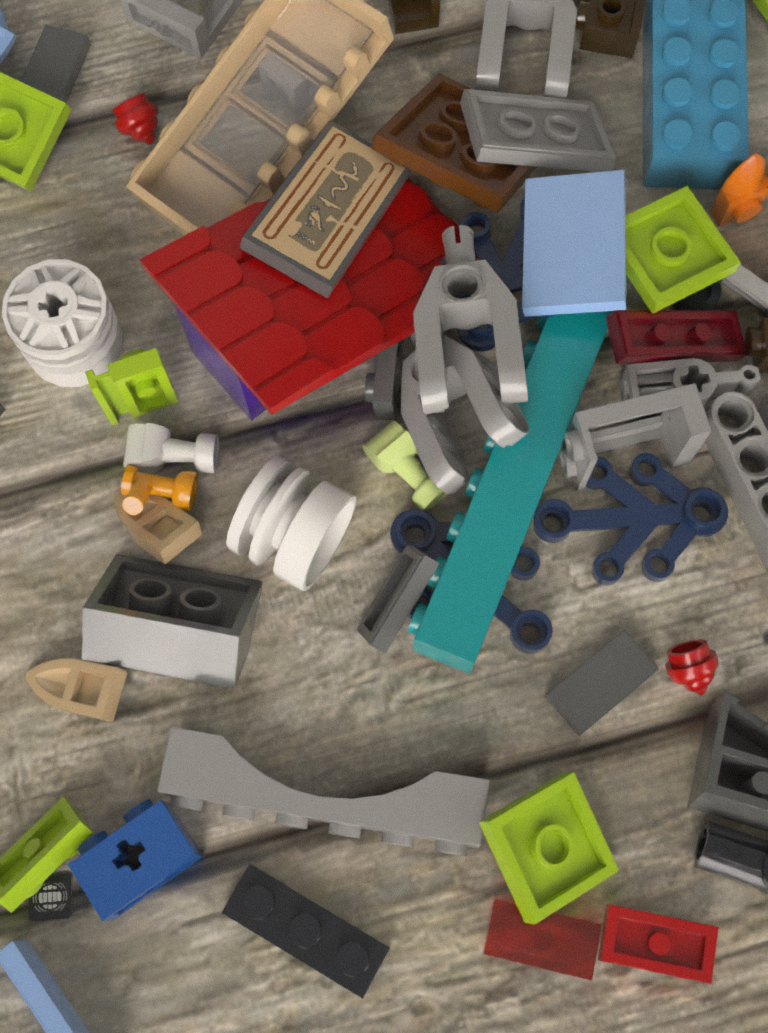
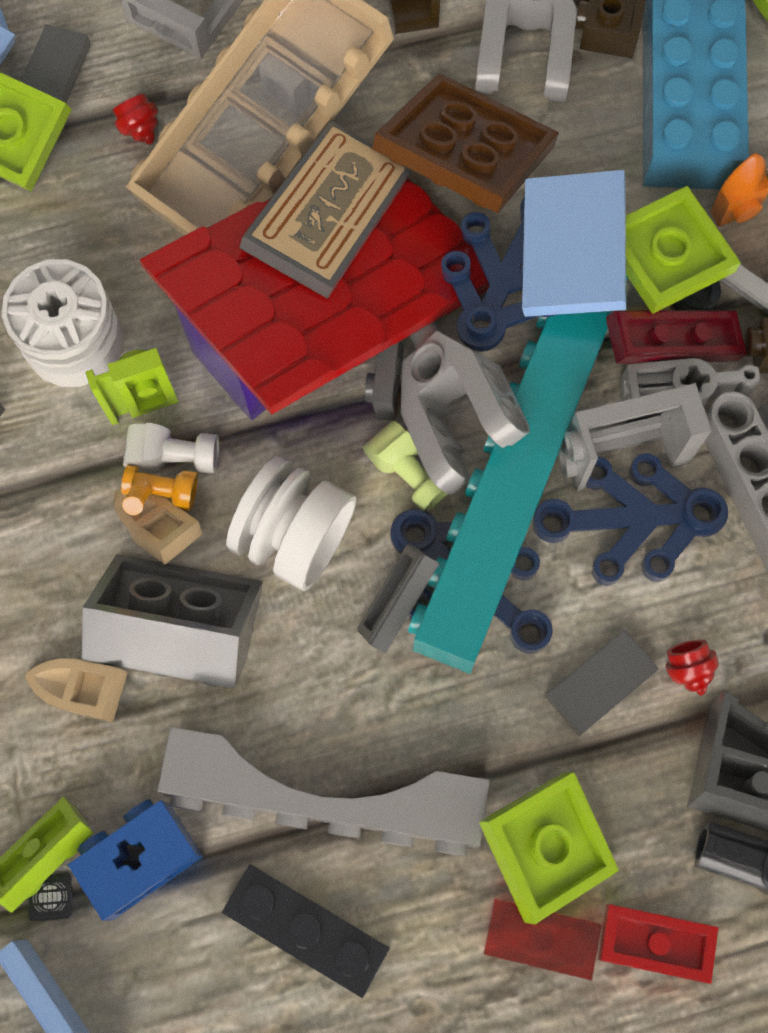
light grey piece [413,225,528,414] -> none
light grey tile [460,89,617,172] -> none

